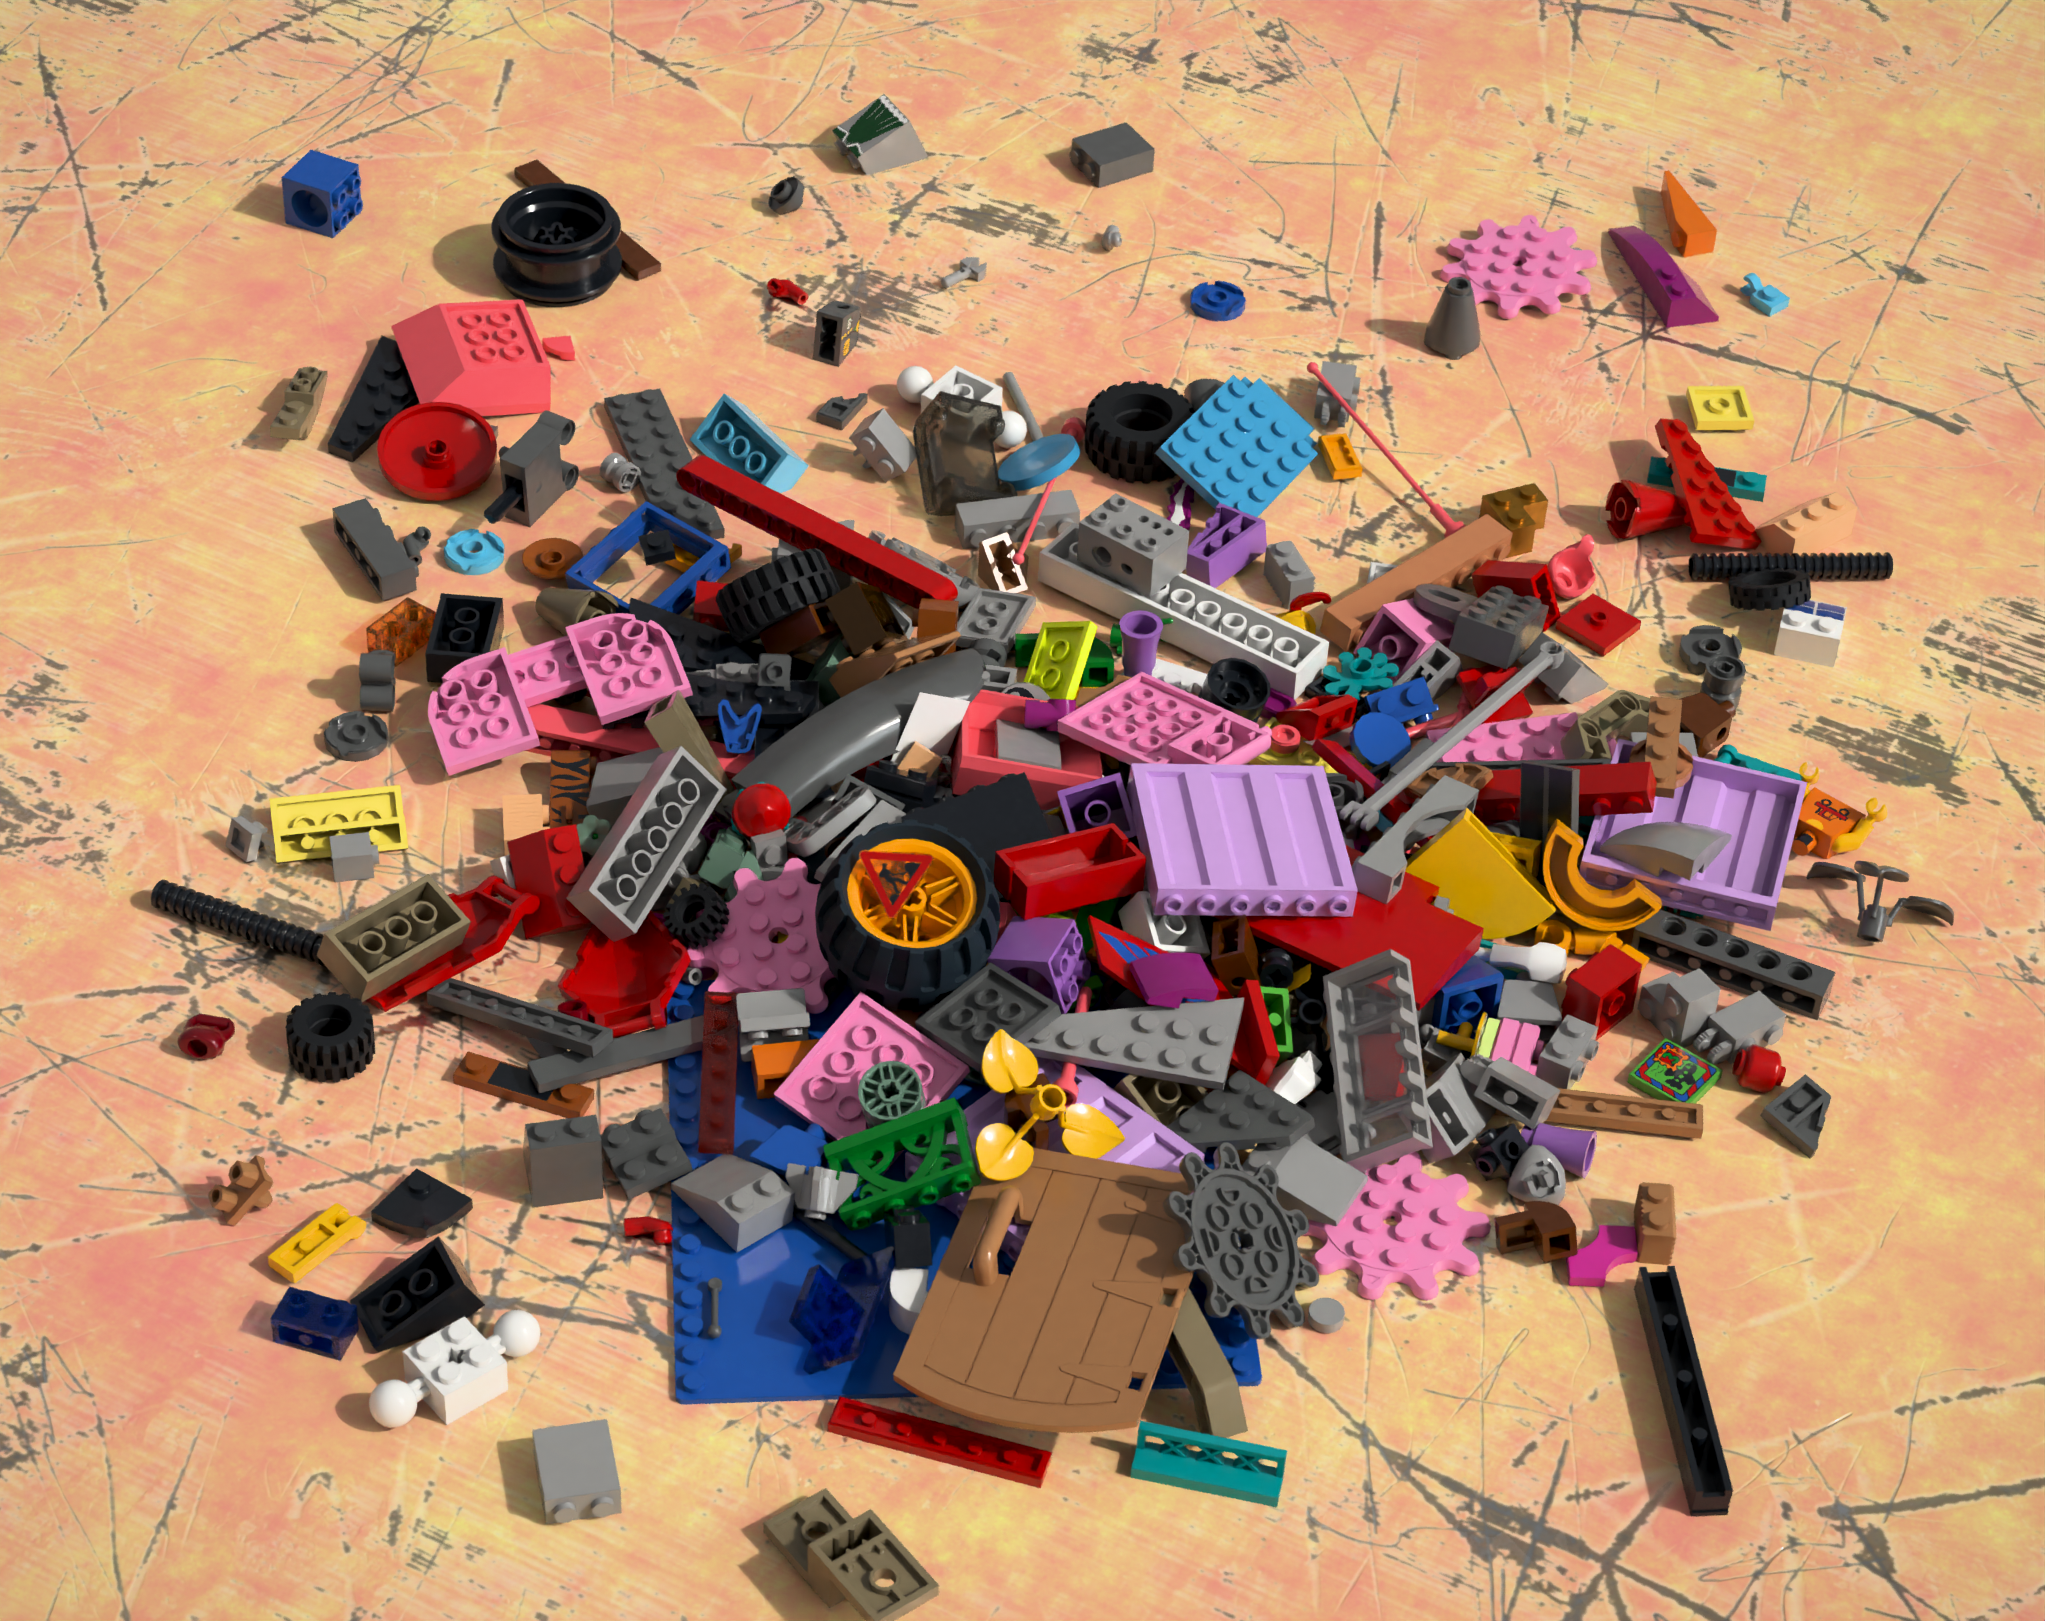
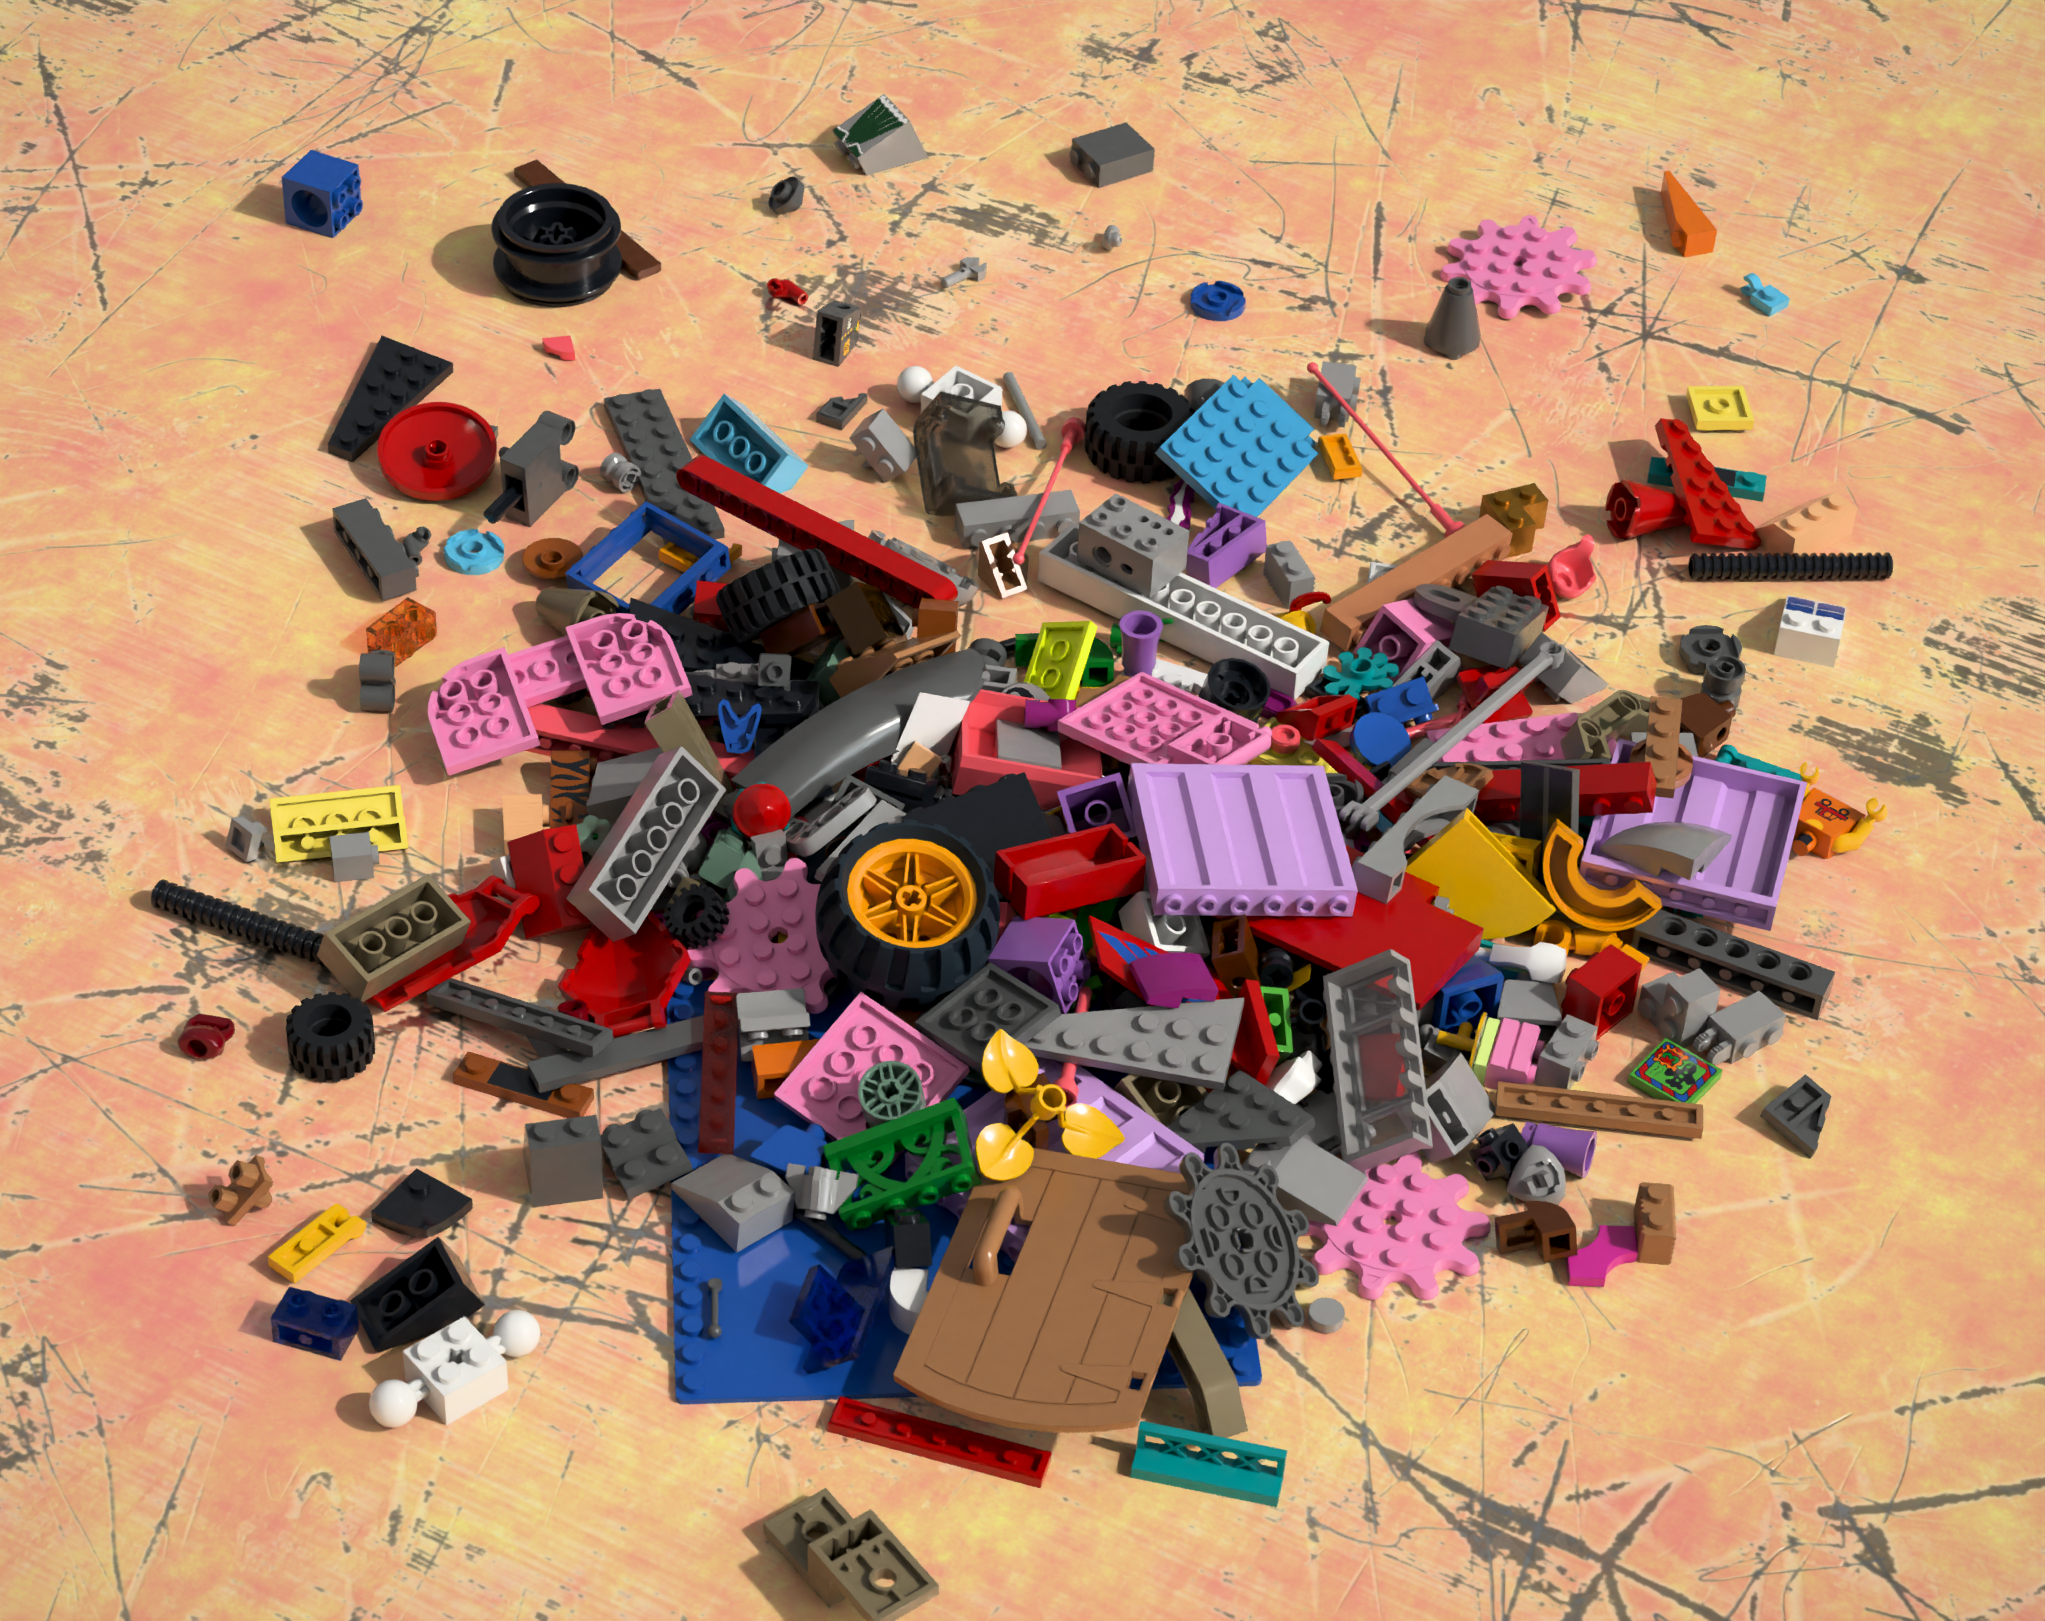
dark tan slope [270,367,328,440] -> none
dark grey tile [324,711,389,762] -> none
coral piece [391,299,551,416] -> none
black brick [425,593,504,683] -> none
light grey brick [532,1419,622,1524] -> none
red arm [623,1216,673,1245] -> none
black plate [638,529,676,566] -> none
piece [859,850,934,919] -> none
light grey tile [956,588,1036,654] -> none
dark azure piece [998,434,1080,491] -> none
light grey hinge [1459,1054,1561,1129] -> none
red plate [1555,593,1641,657] -> none
magenta wedge [1608,226,1719,328] -> none
black tile [1634,1266,1733,1517] -> none
black tyre [1728,568,1811,611] -> none
red head [1732,1044,1786,1094] -> none
dark grey plant [1807,860,1954,942] -> none

